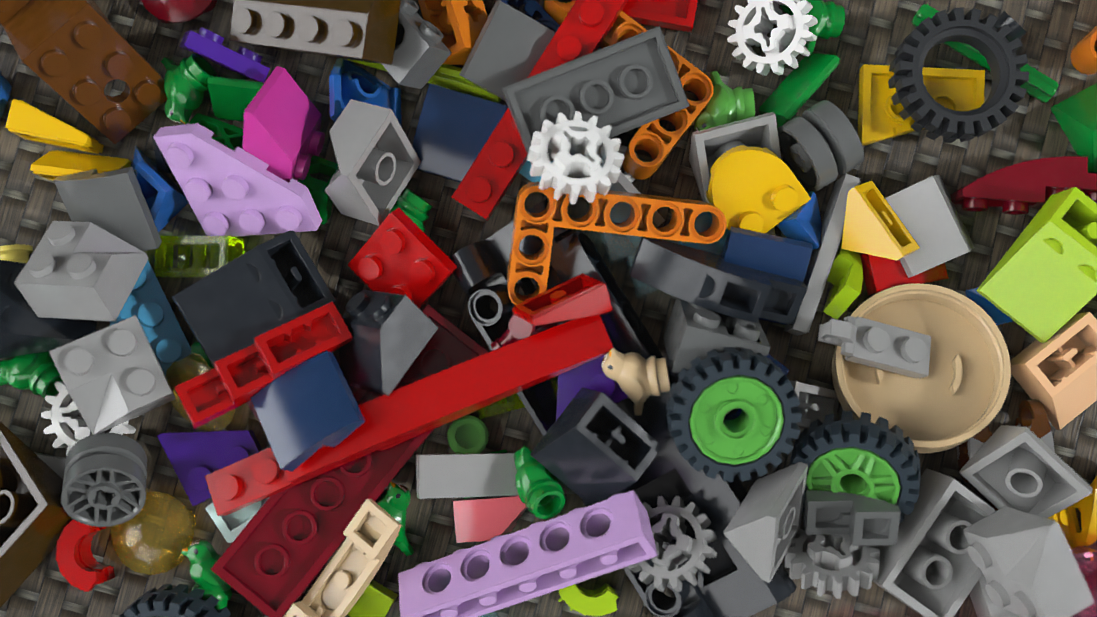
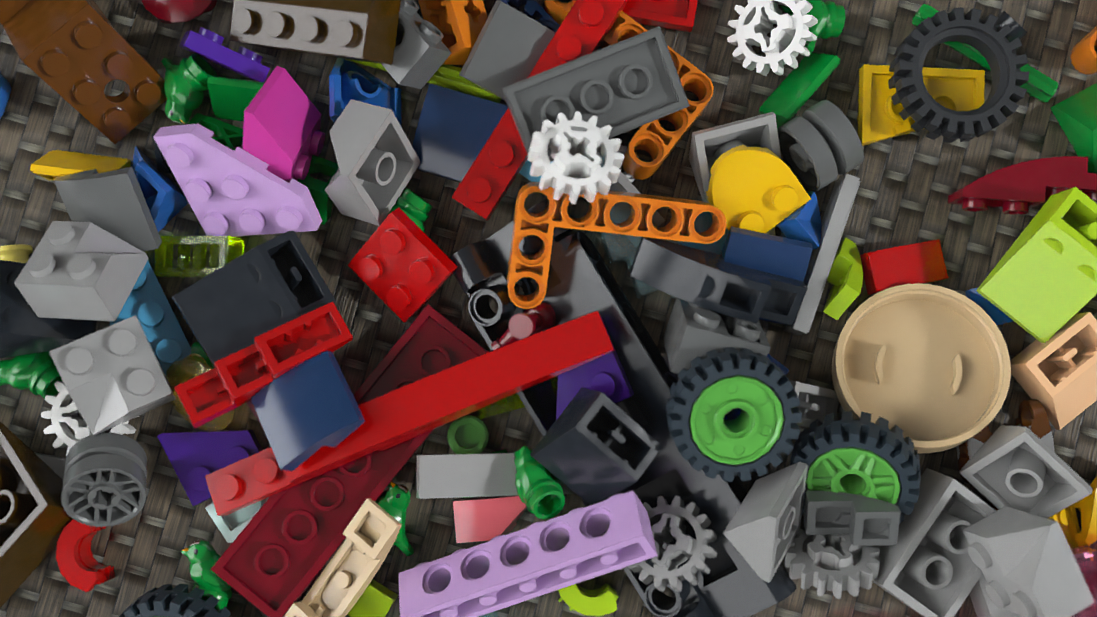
yellow slope [5,99,104,154] -> none
clear yellow dish [111,491,196,575] -> none
black slope [339,290,438,396] -> none
red slope [512,273,612,326] -> none
tan animal [601,348,671,415] -> none
bright green animal [695,71,755,132] -> none
light grey hinge [818,316,931,378] -> none
yellow slope [841,181,920,261] -> none
light grey slope [885,175,975,278] -> none

